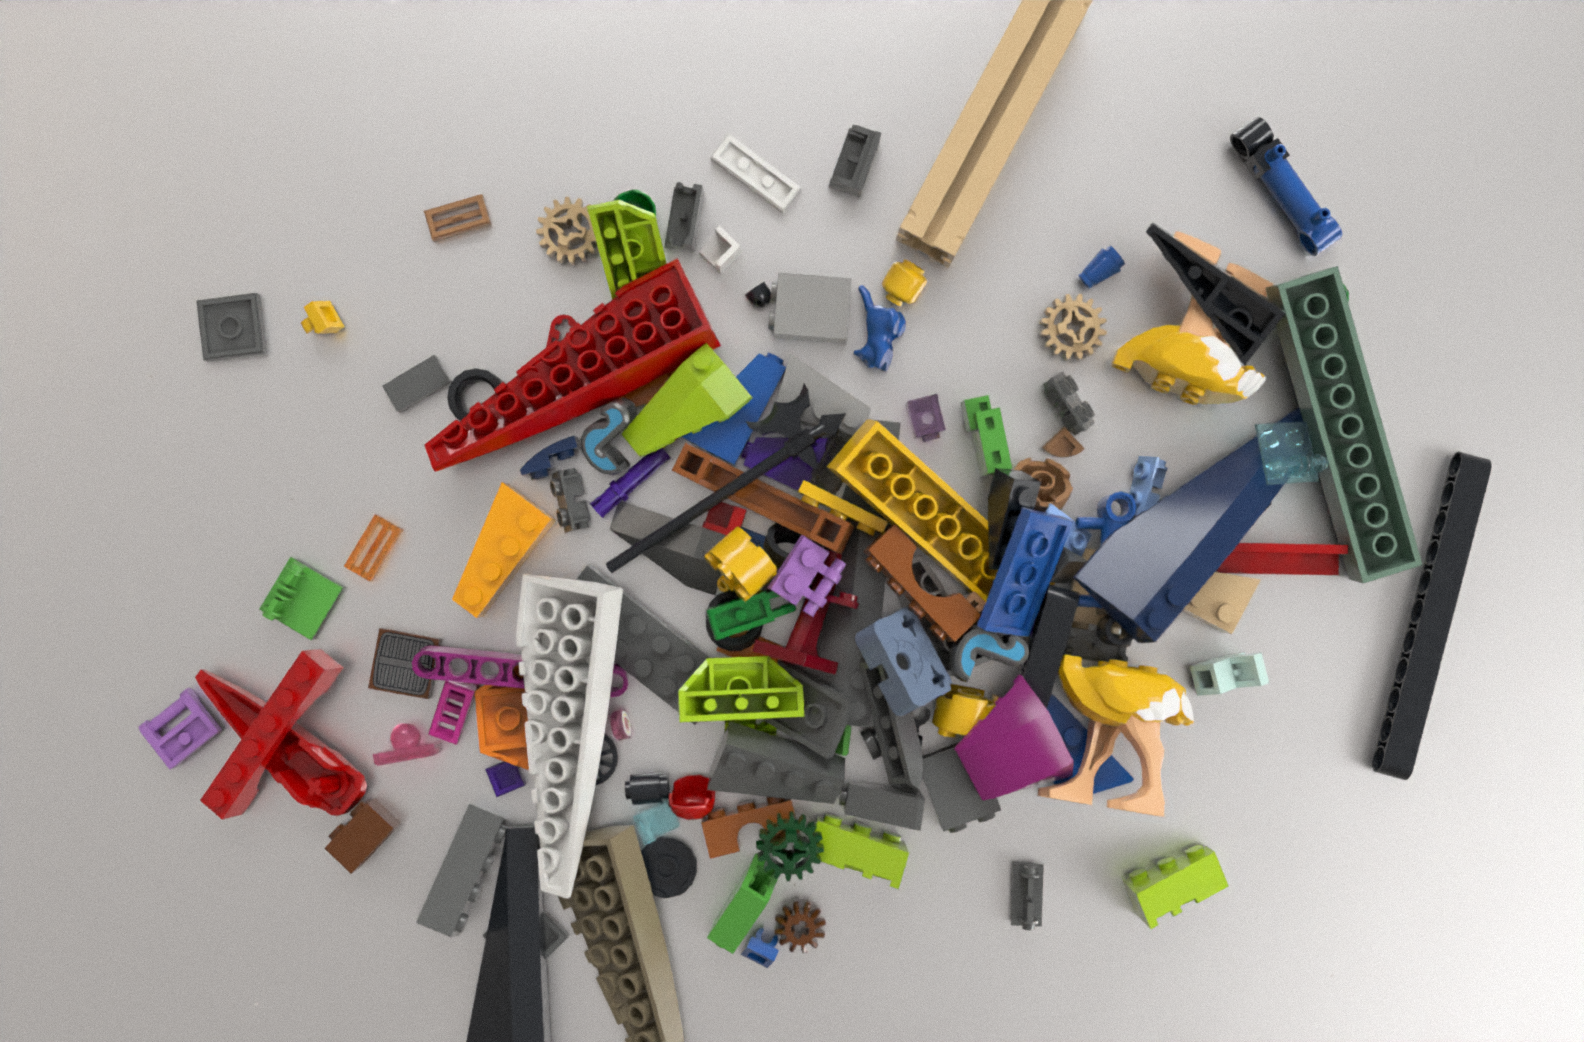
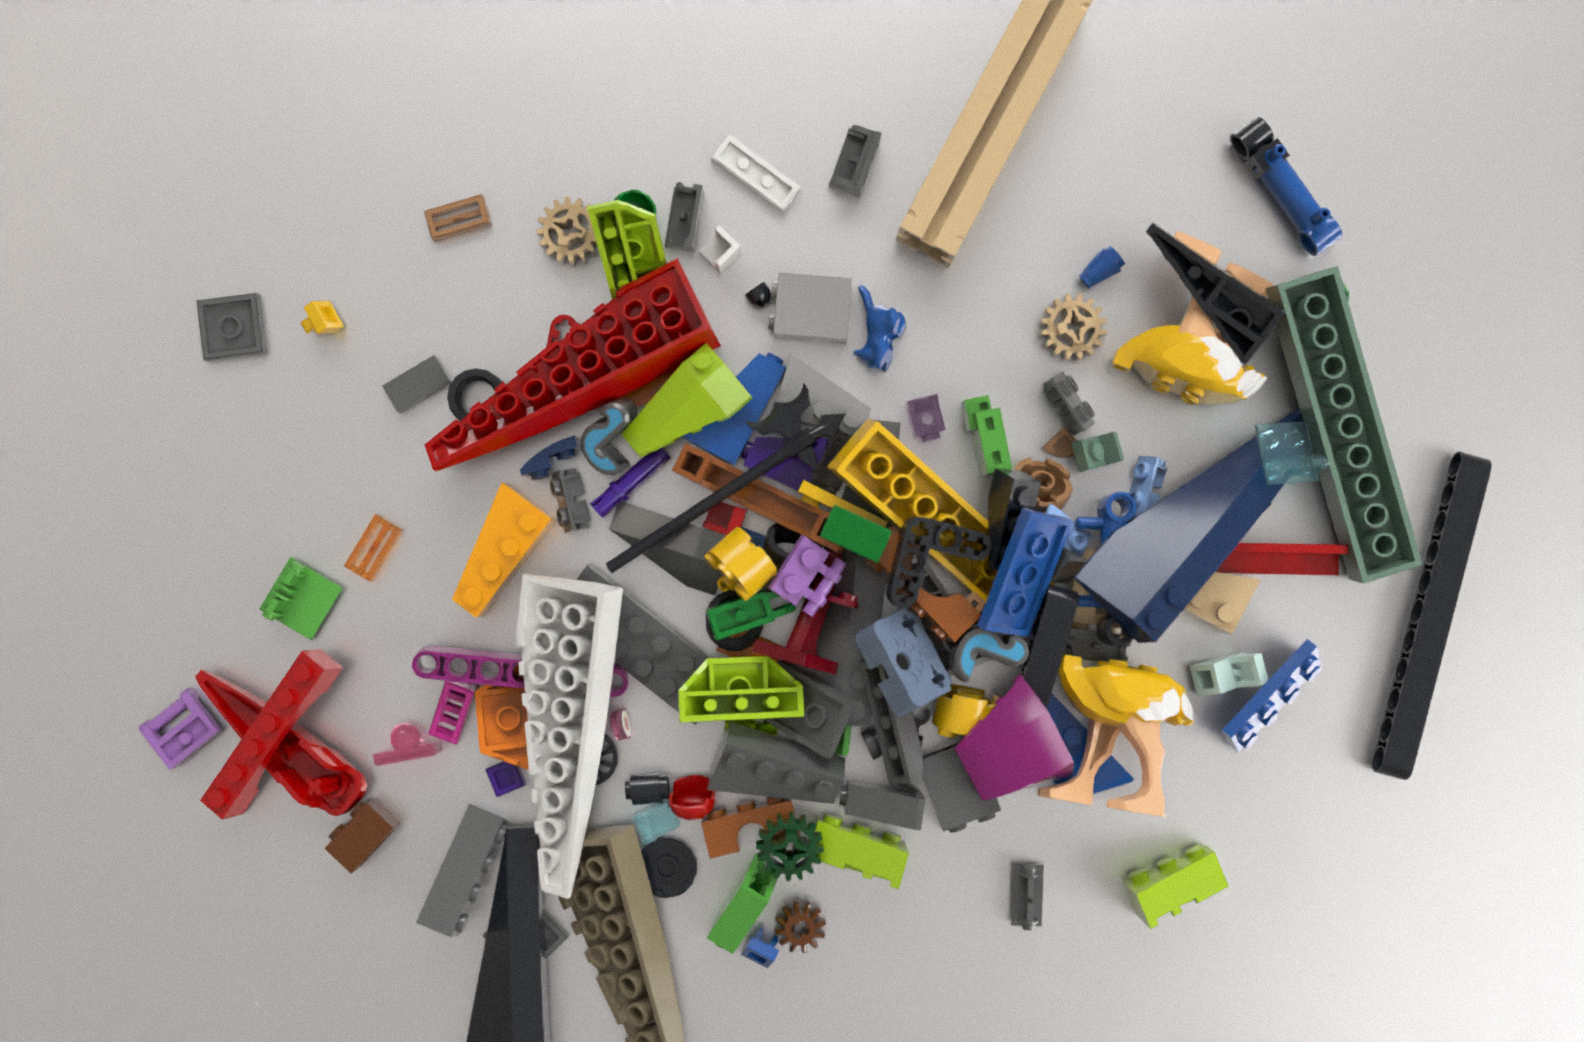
tile [368,628,441,699] -> none
yellow head [882,259,927,307] -> none
none -> green slope [820,505,892,563]
none -> black beam [886,516,992,608]
none -> sand green bracket [1071,431,1124,472]
none -> blue plate [1222,639,1321,752]

